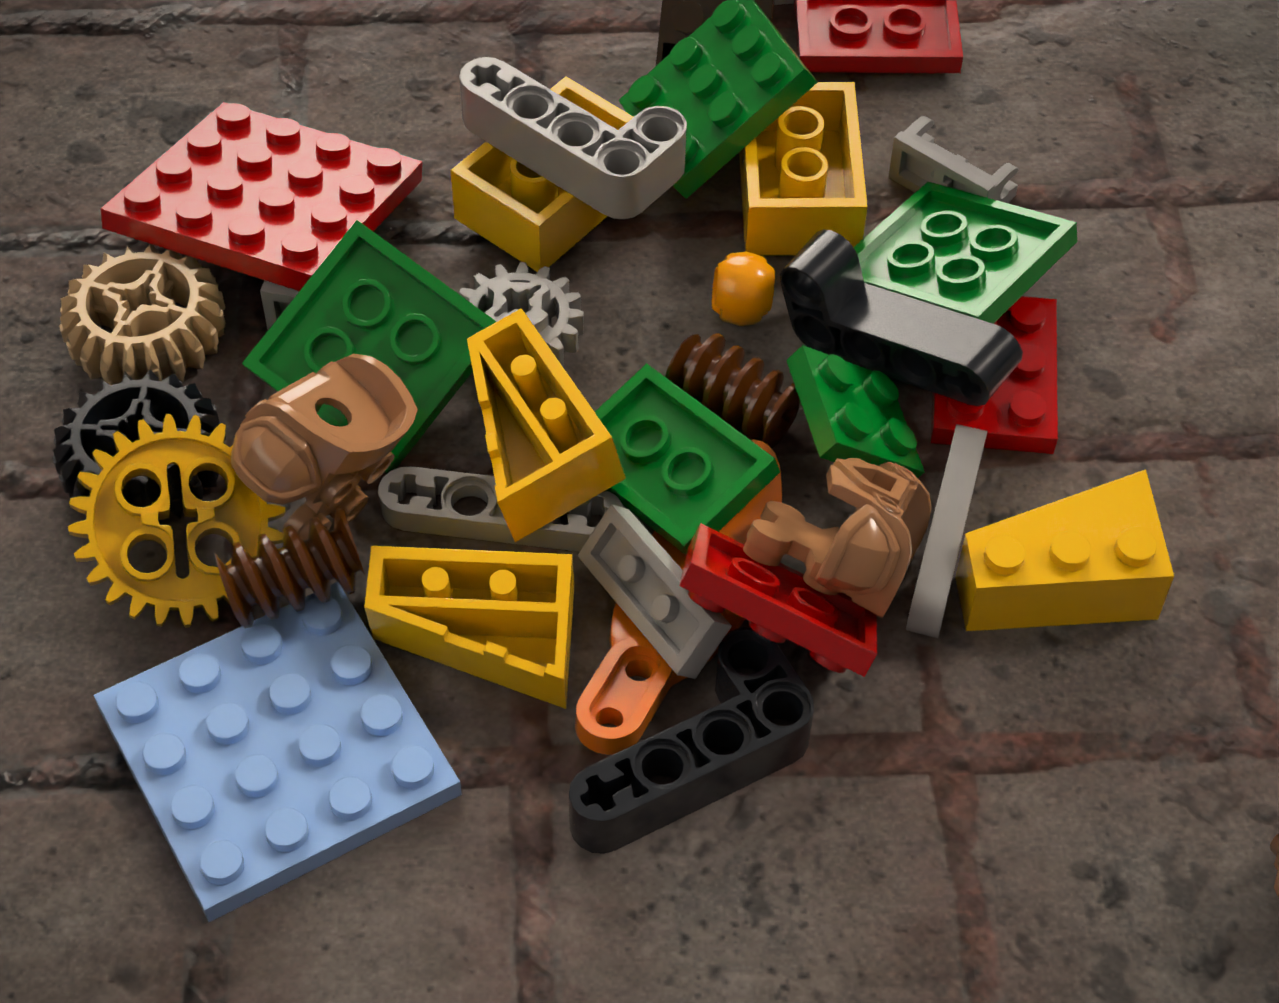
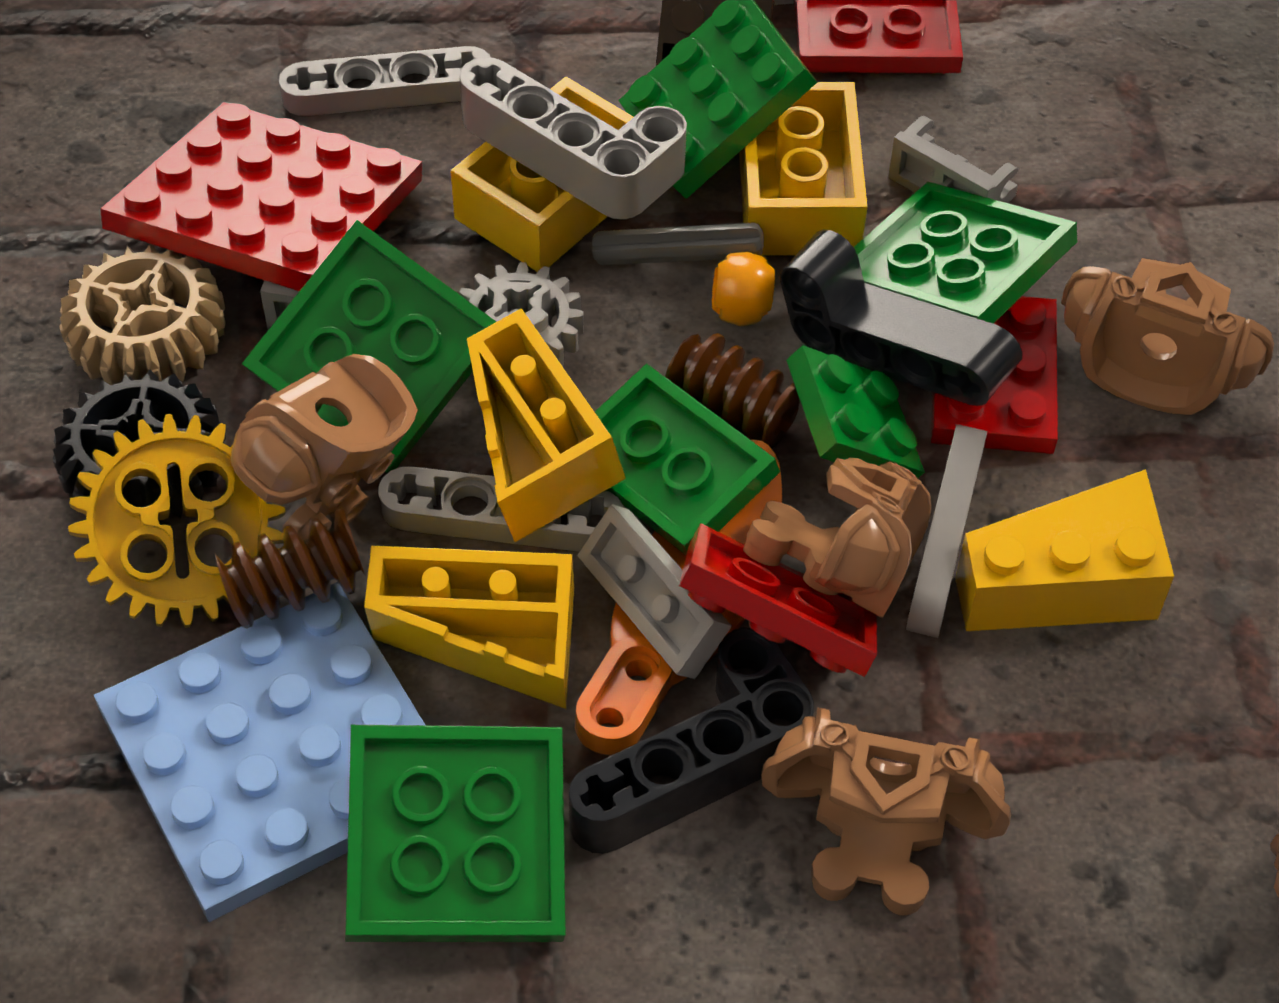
none -> light grey beam [279,46,490,116]
none -> green plate [345,724,566,942]
none -> dark grey axle [592,223,764,265]
none -> medium nougat piece [762,707,1011,915]
none -> medium nougat piece [1061,258,1274,415]

